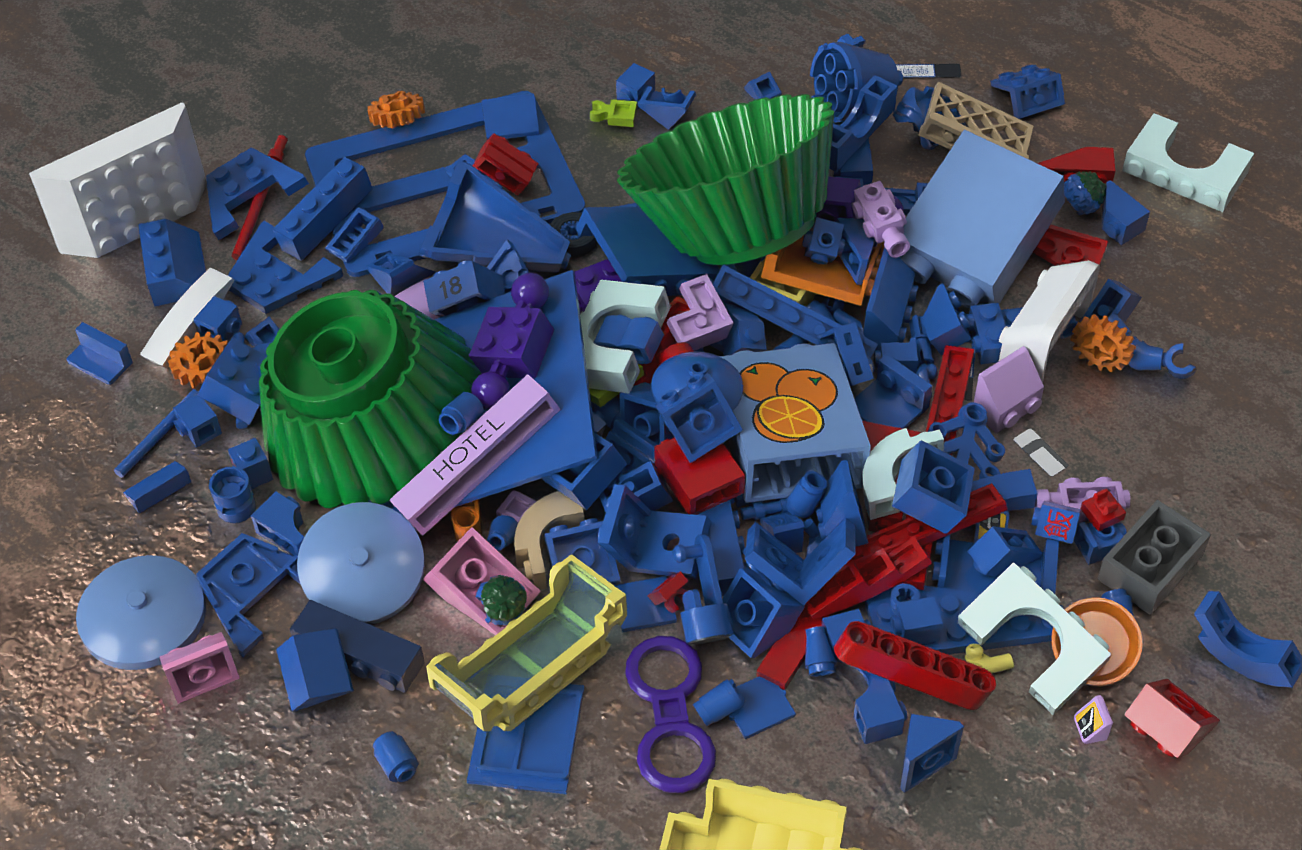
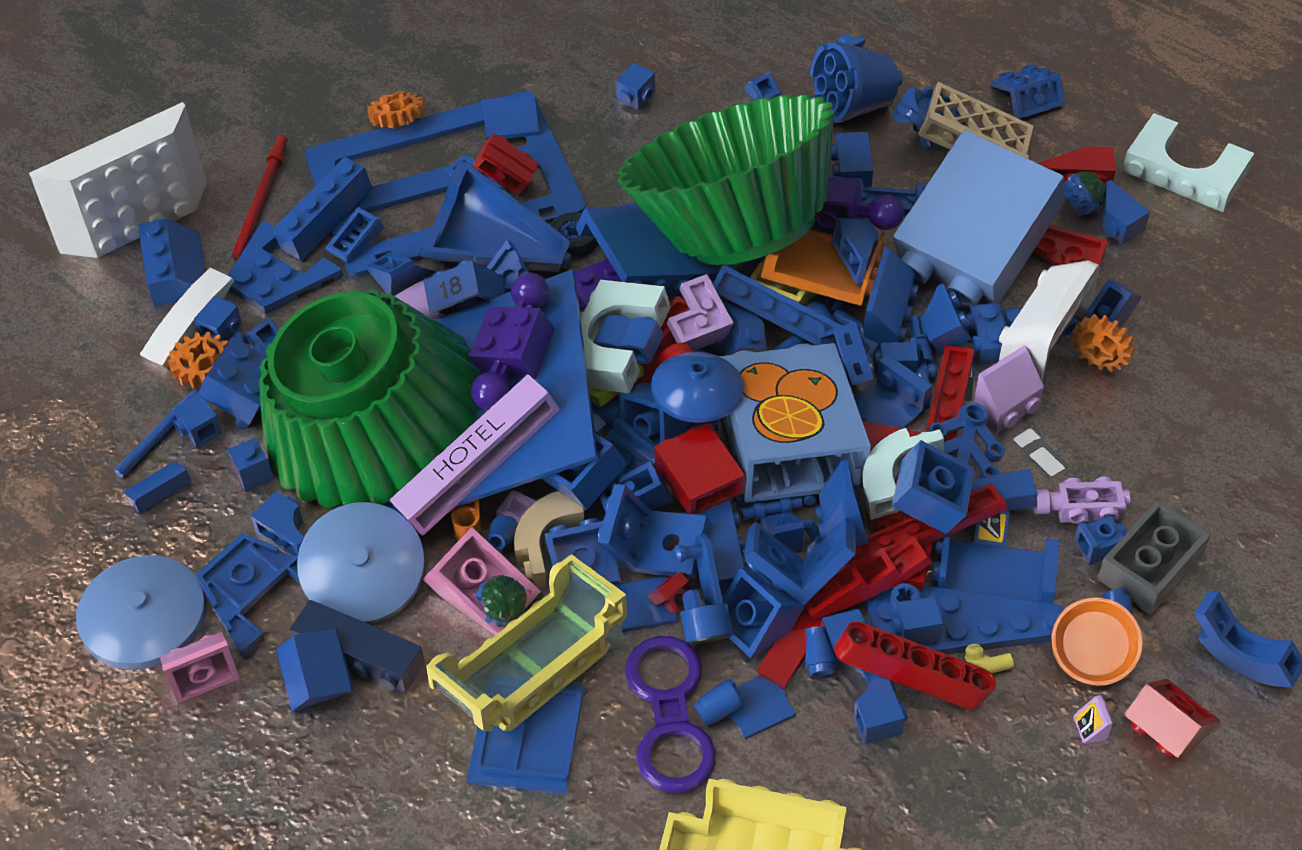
blue panel [66,322,133,385] -> none
blue wing [206,147,309,240] -> none
blue wheel [209,466,256,523] -> none
blue brick [373,731,419,782] -> none
blue brick [439,392,483,435] -> none
lime plate [590,99,637,127] -> none
blue slope [638,86,696,130] -> none
blue plate [655,373,743,463] -> none
blue piece [786,471,827,518] -> none
blue brick [802,217,845,265] -> none
blue arch [829,75,898,172] -> none
lavender brick [852,180,910,258] -> none
sticker [896,64,962,78] -> none
blue slope [900,714,964,793] -> none
light aqua arch [958,562,1111,715] -> none
blue slope [967,526,1043,577] -> none
blue brick [1031,500,1081,544] -> none
red tile [1080,489,1126,532] -> none
blue piece [1108,313,1197,379] -> none

